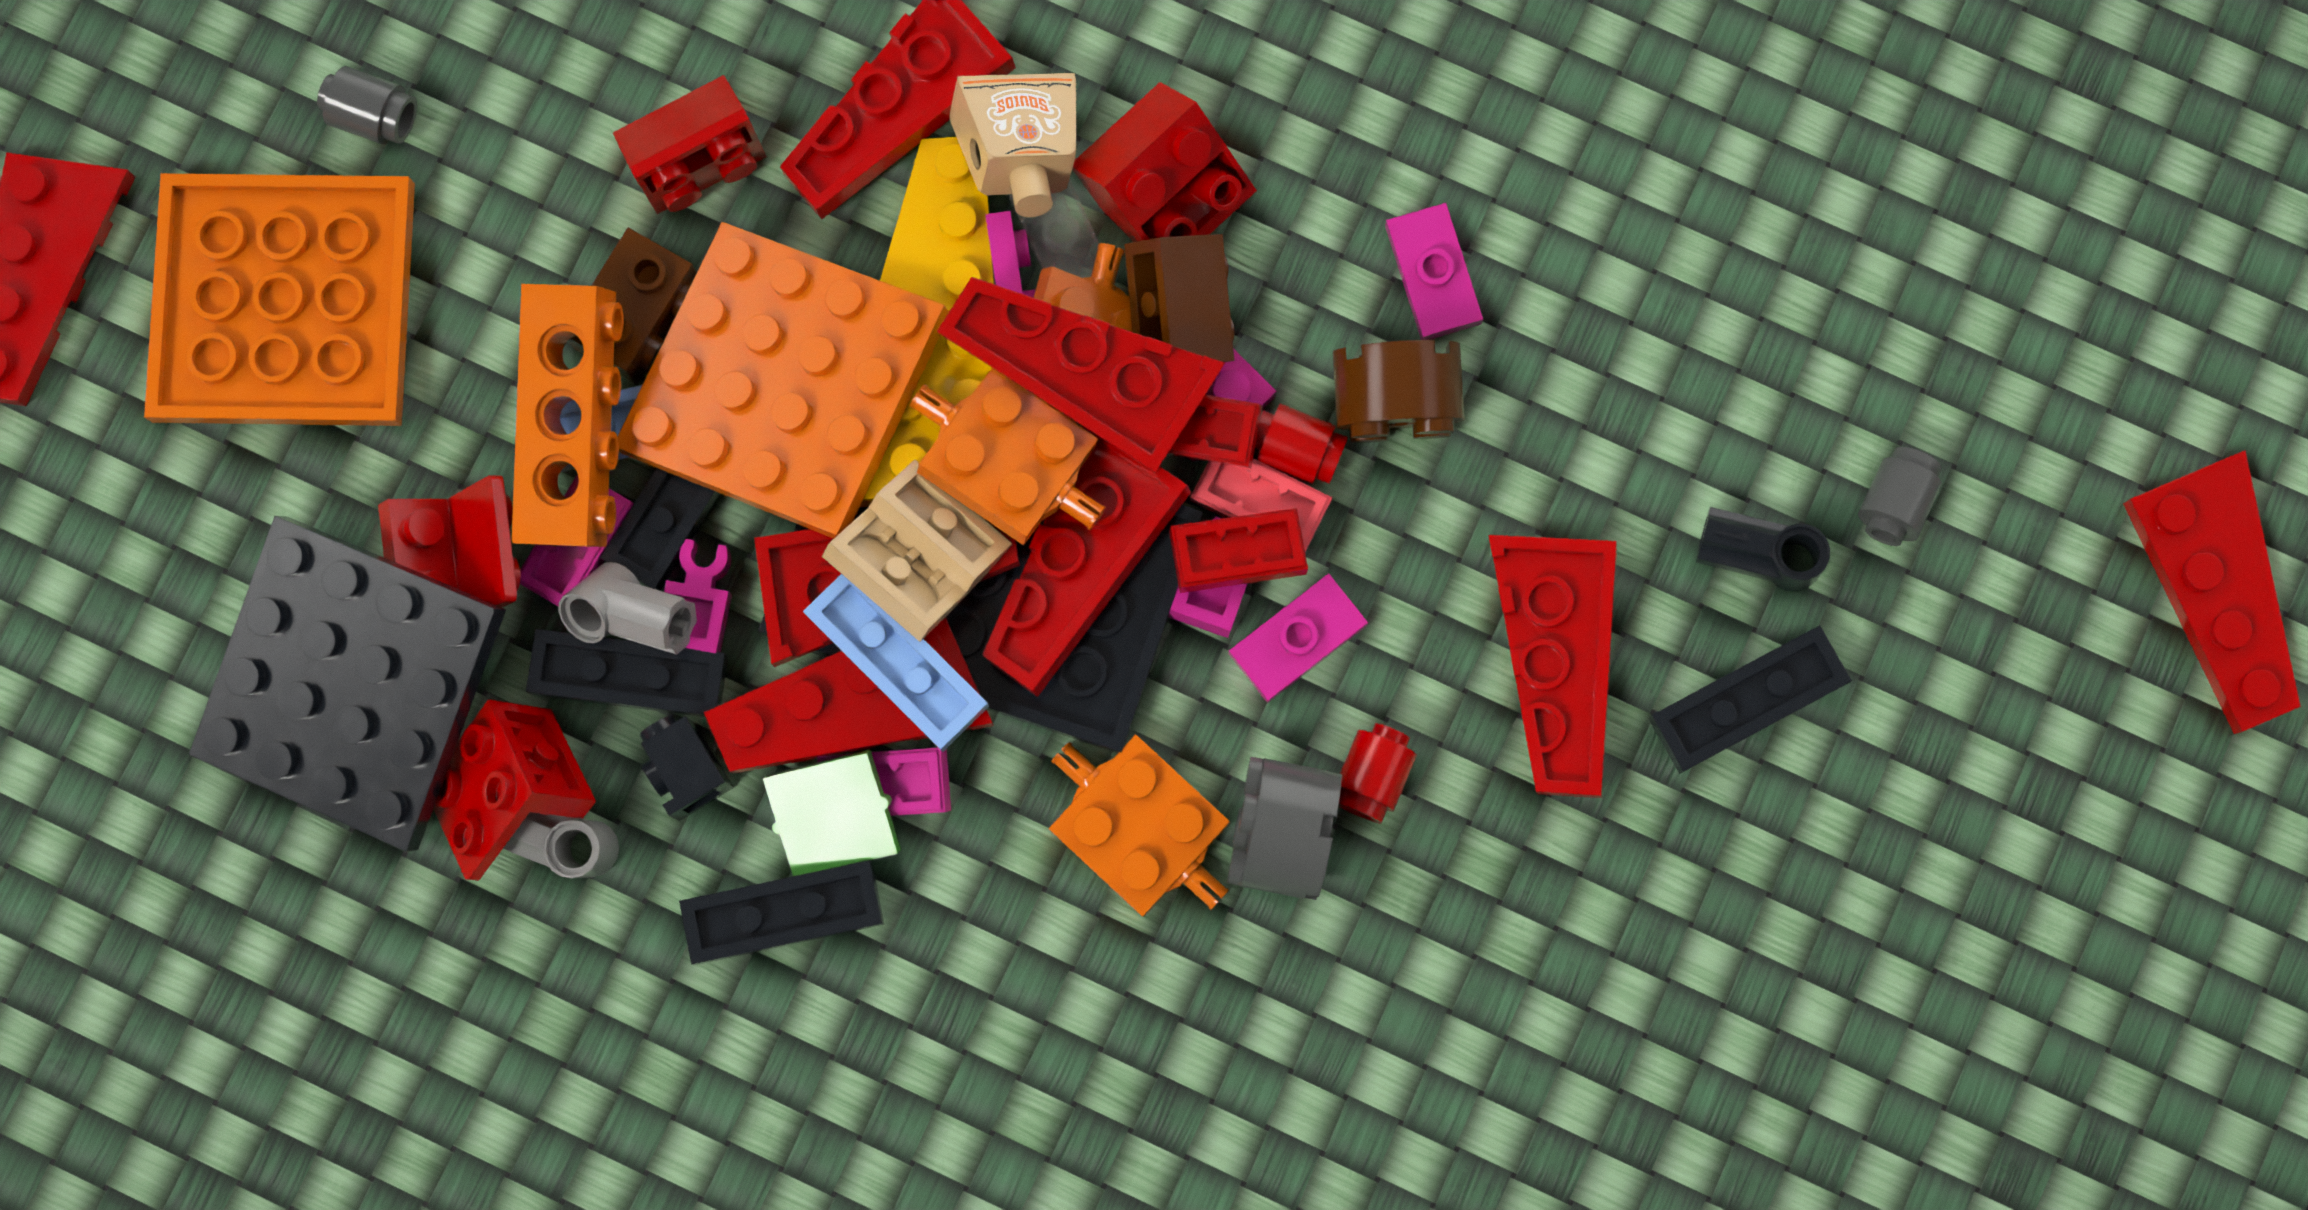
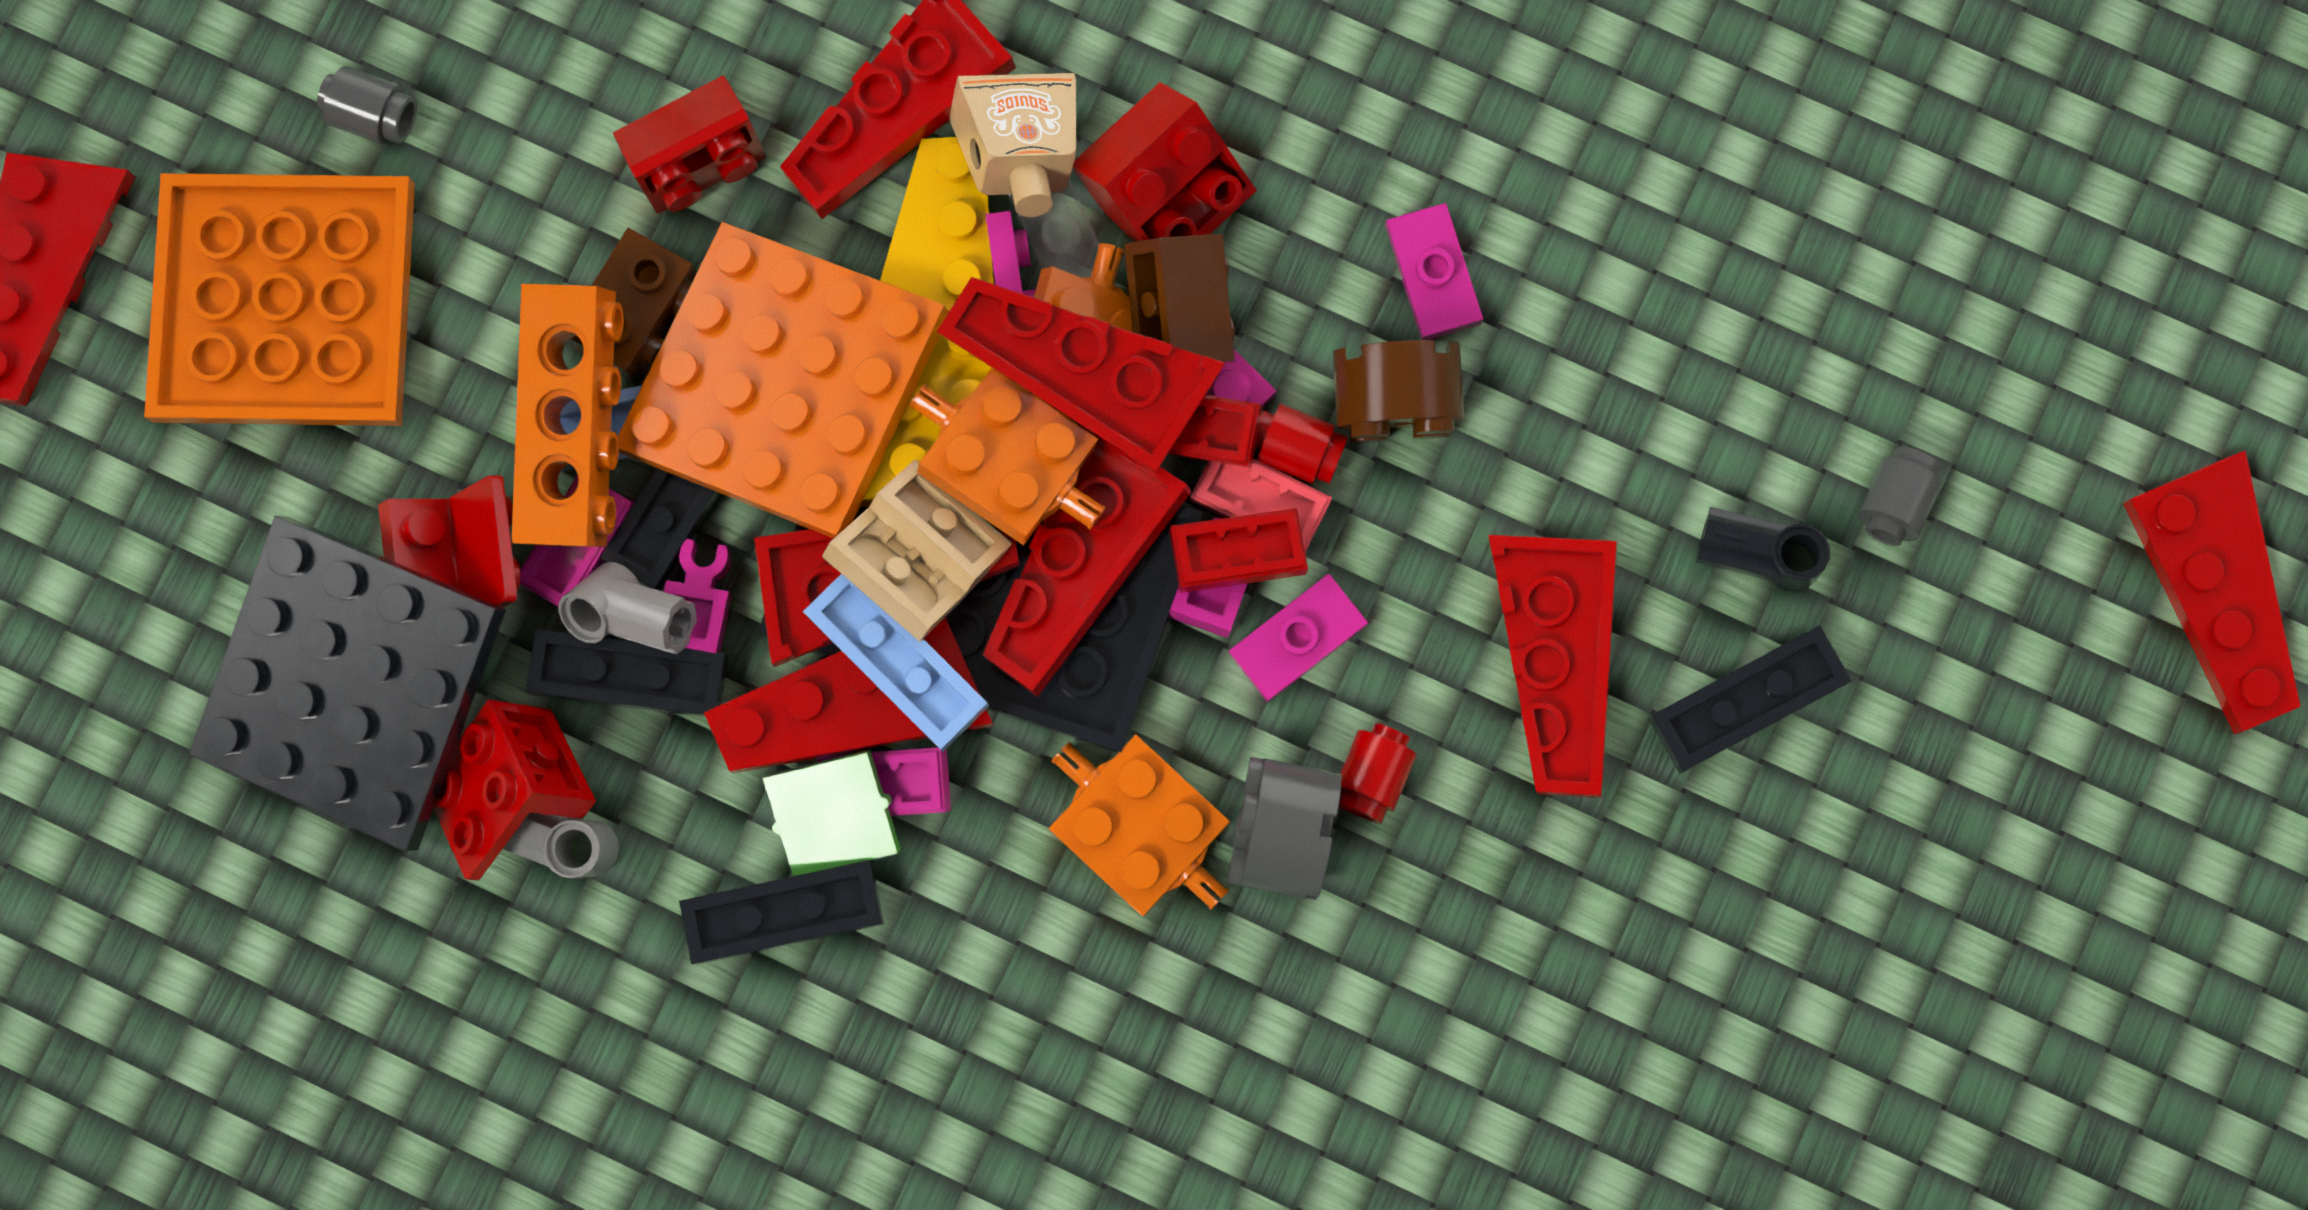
black brick [640,715,734,821] -> none

